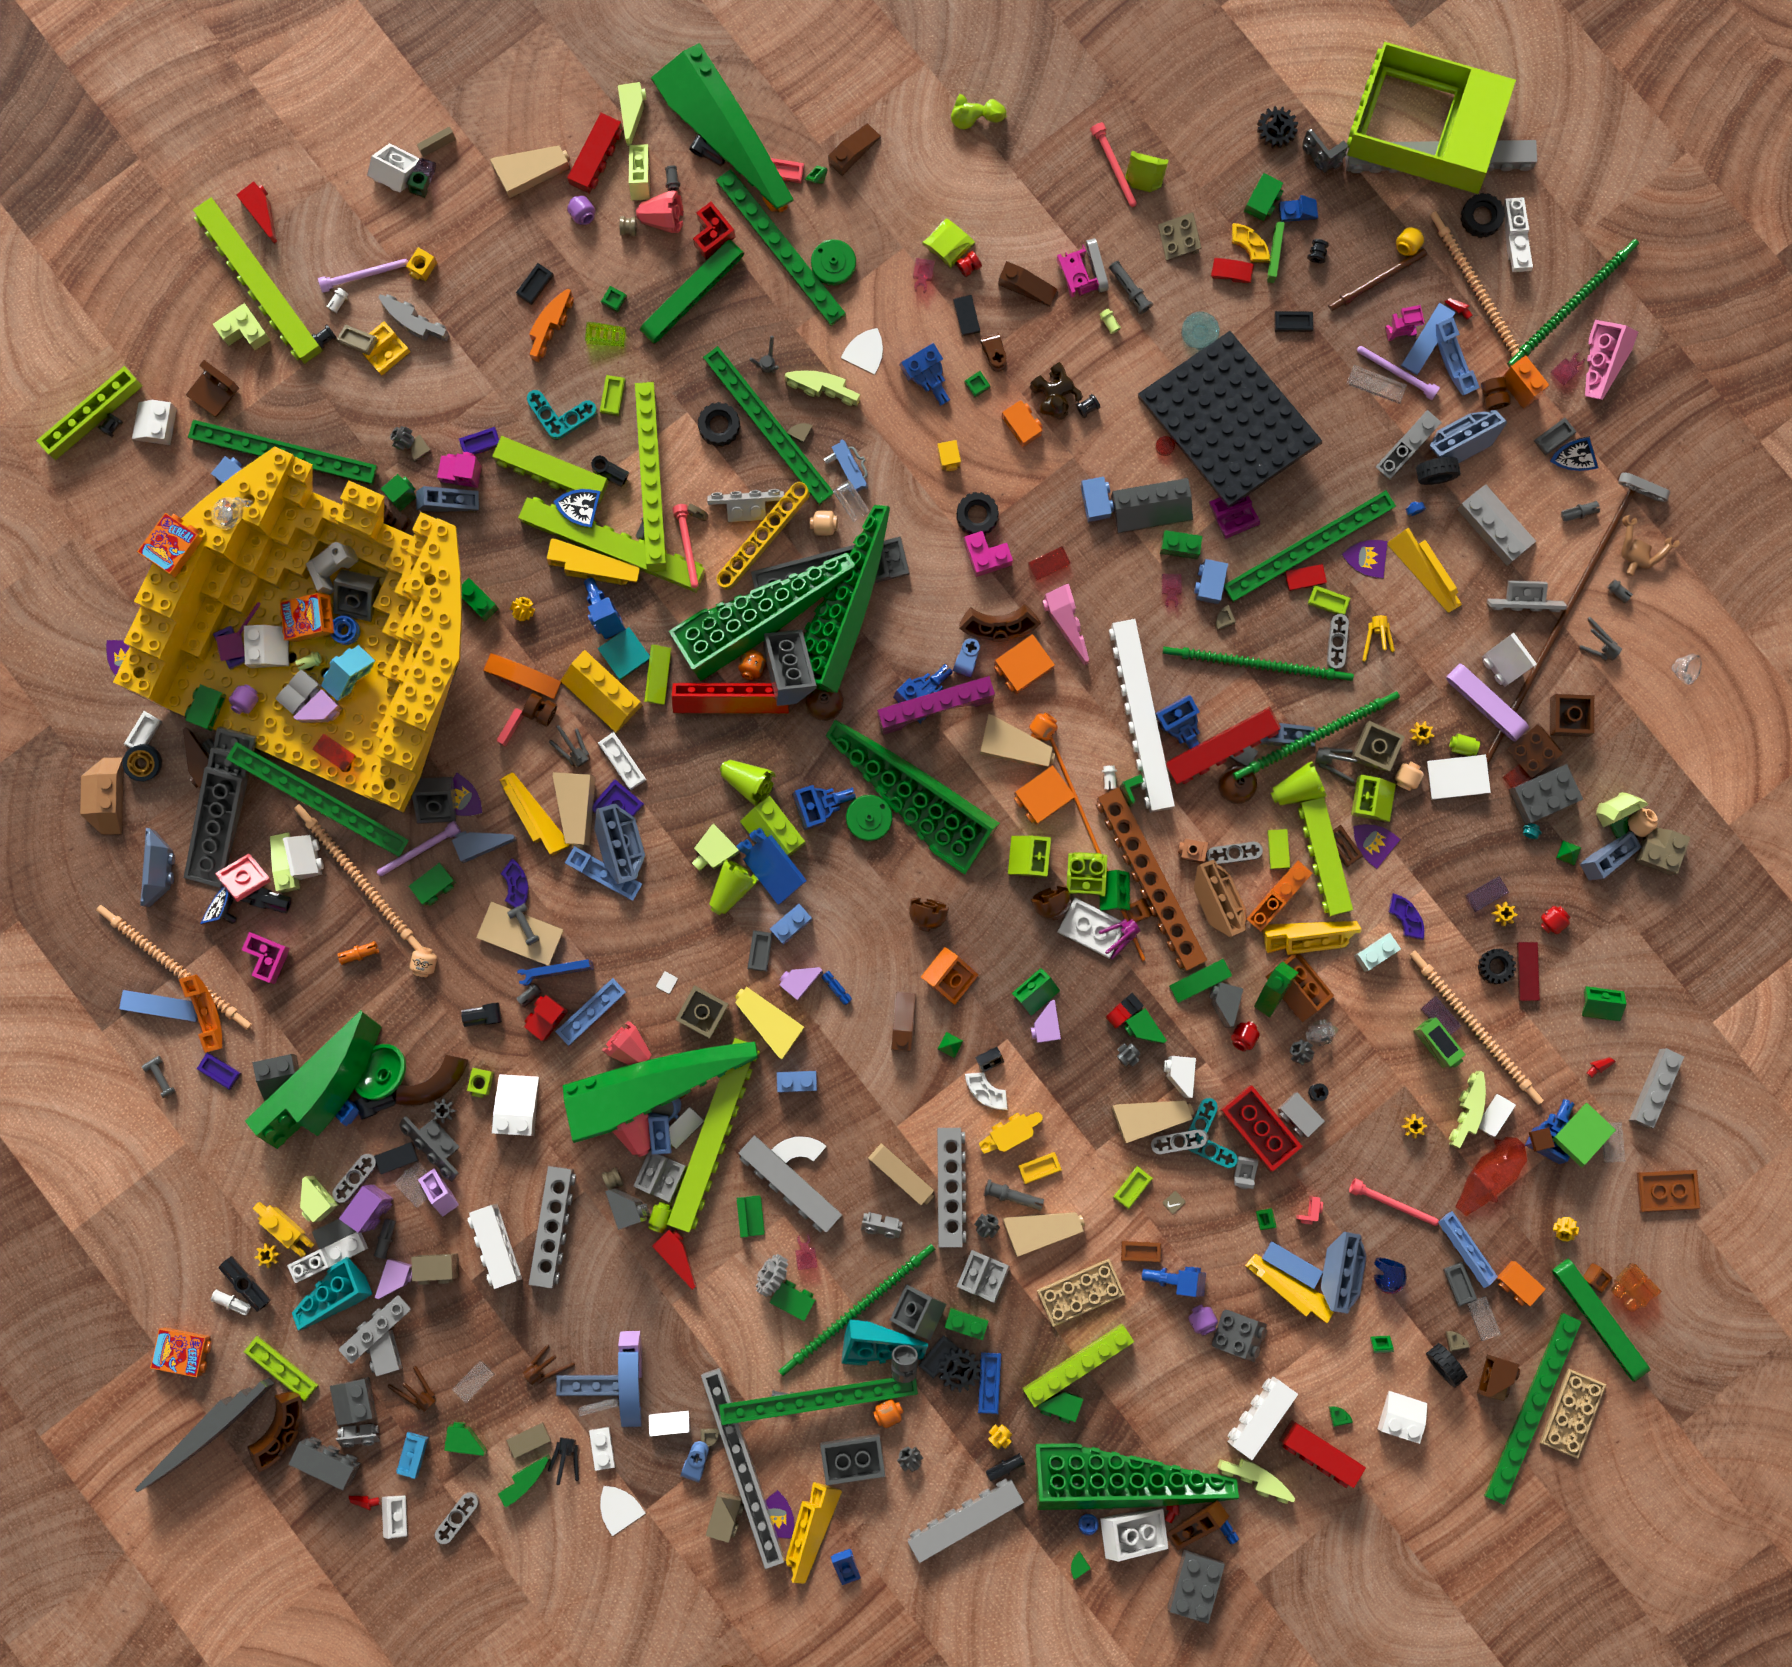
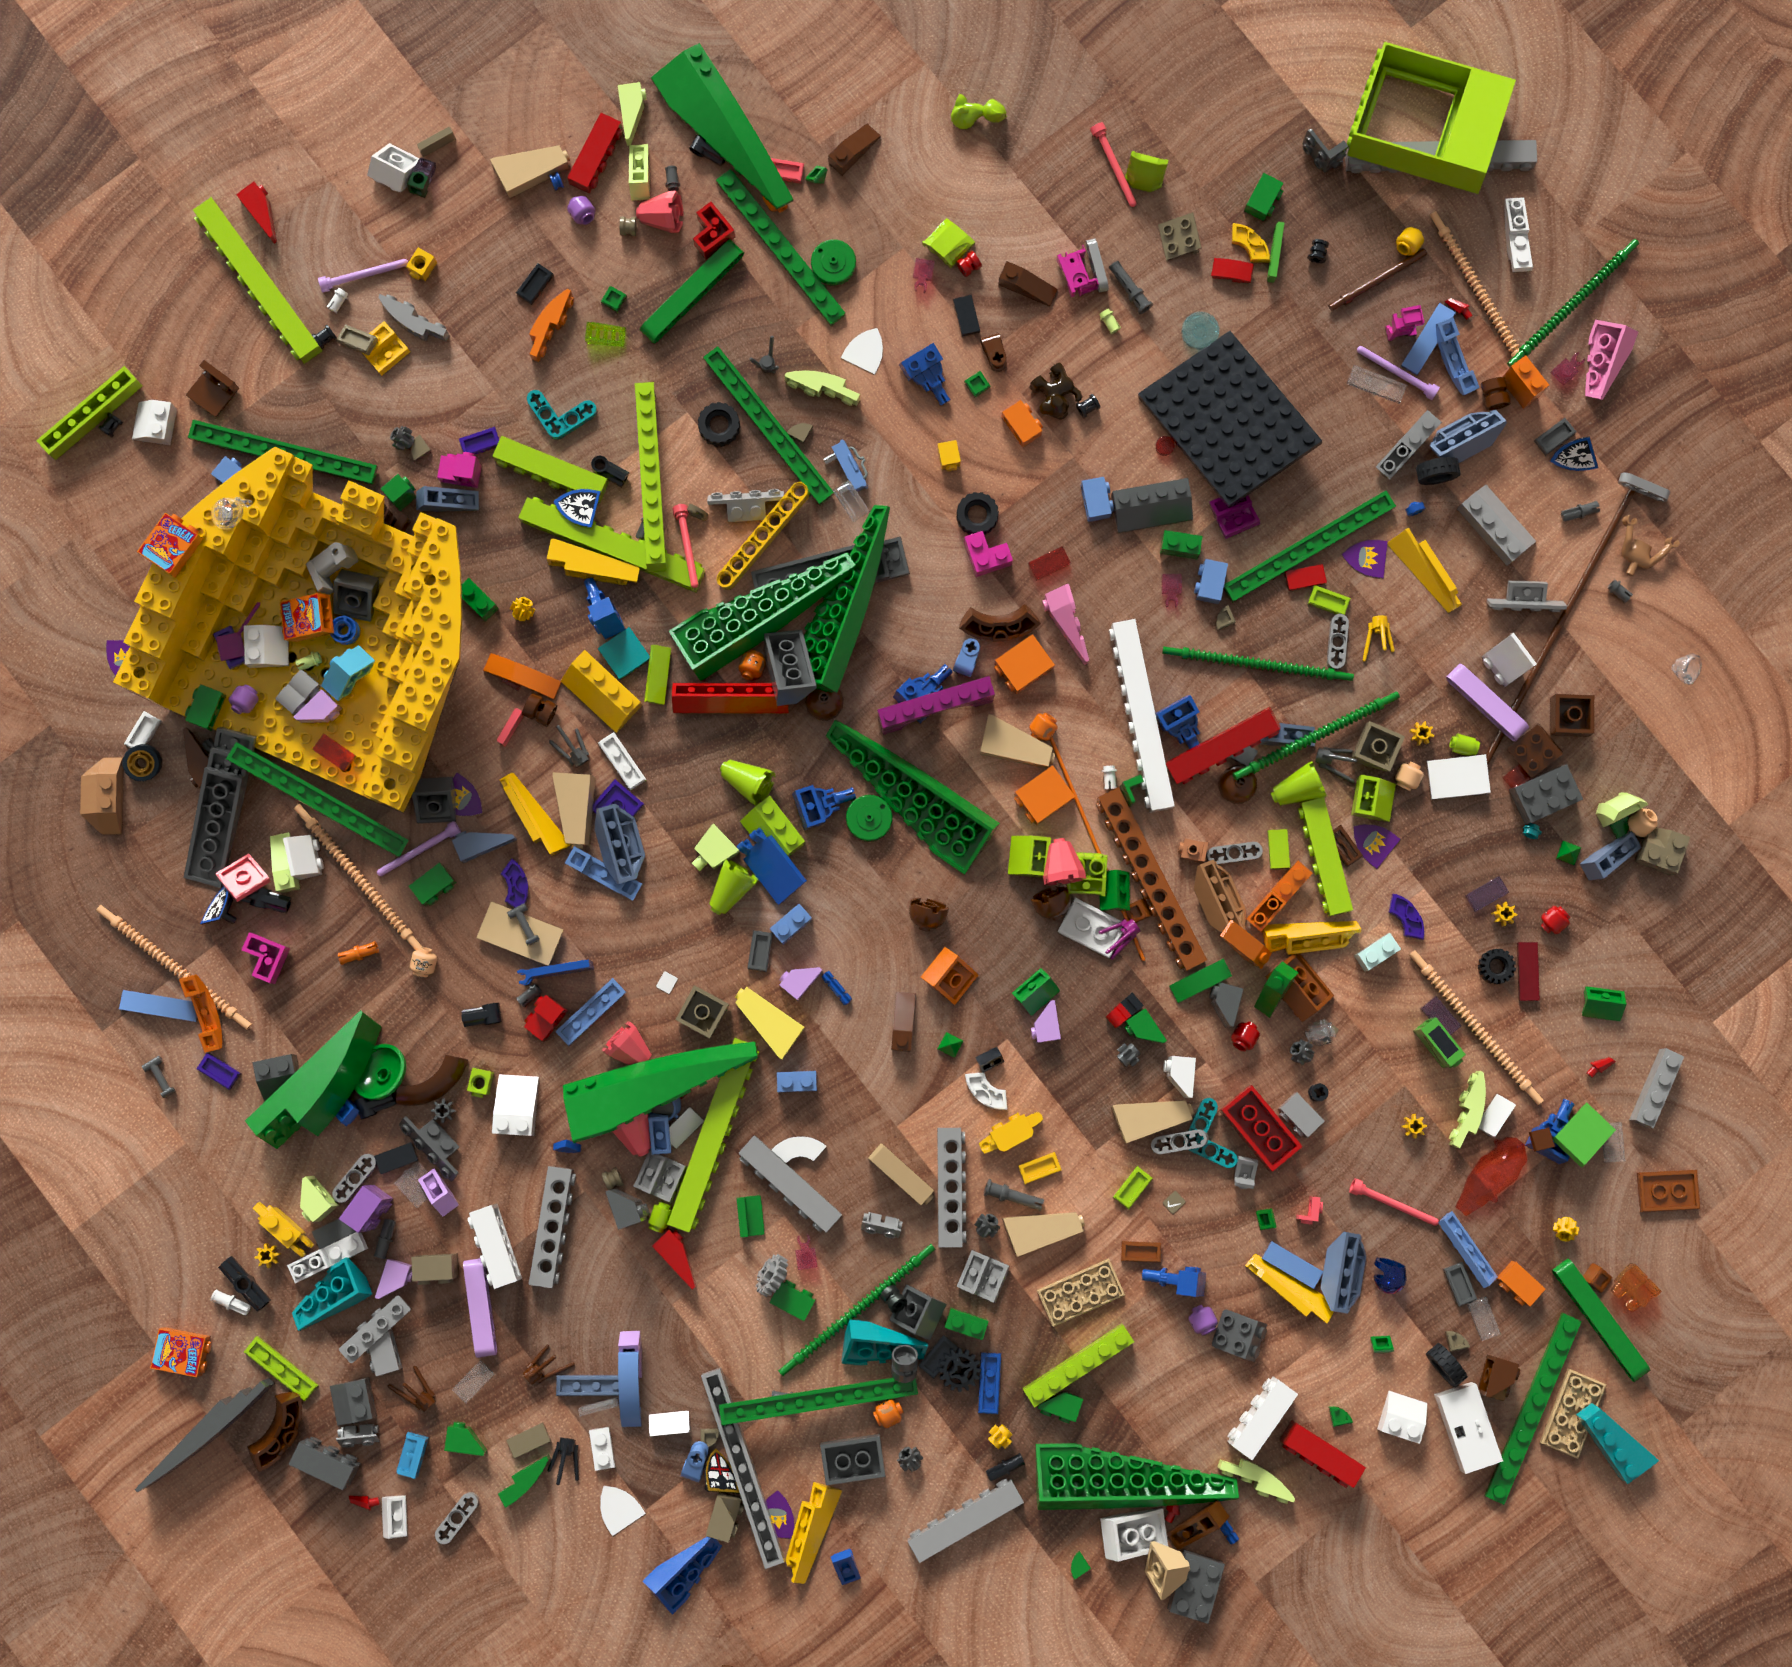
sand blue wedge [140,828,175,907] -> none
yellowish green brick [213,303,270,350] -> none
lime tile [600,375,625,416] -> none
light nougat head [810,511,838,536] -> none
blue tile [1078,1514,1098,1536] -> none
black gear [1257,106,1298,148] -> none
black tile [1274,311,1313,332] -> none
blue slope [1278,195,1318,222] -> none
black tyre [1460,193,1505,238] -> none
dark grey plant [1579,617,1622,661] -> none
none -> lavender beam [463,1258,497,1358]
none -> blue bush [549,171,564,191]
none -> blue tile [553,1139,581,1153]
none -> blue wedge [643,1537,722,1615]
none -> shield [704,1448,740,1494]
none -> pearl dark grey wheel [880,1285,907,1313]
none -> coral cone [1043,838,1086,885]
none -> tan slope [1144,1541,1190,1600]
none -> orange slope [1220,920,1272,969]
none -> white brick [1434,1382,1503,1474]
none -> teal wedge [1576,1403,1659,1484]

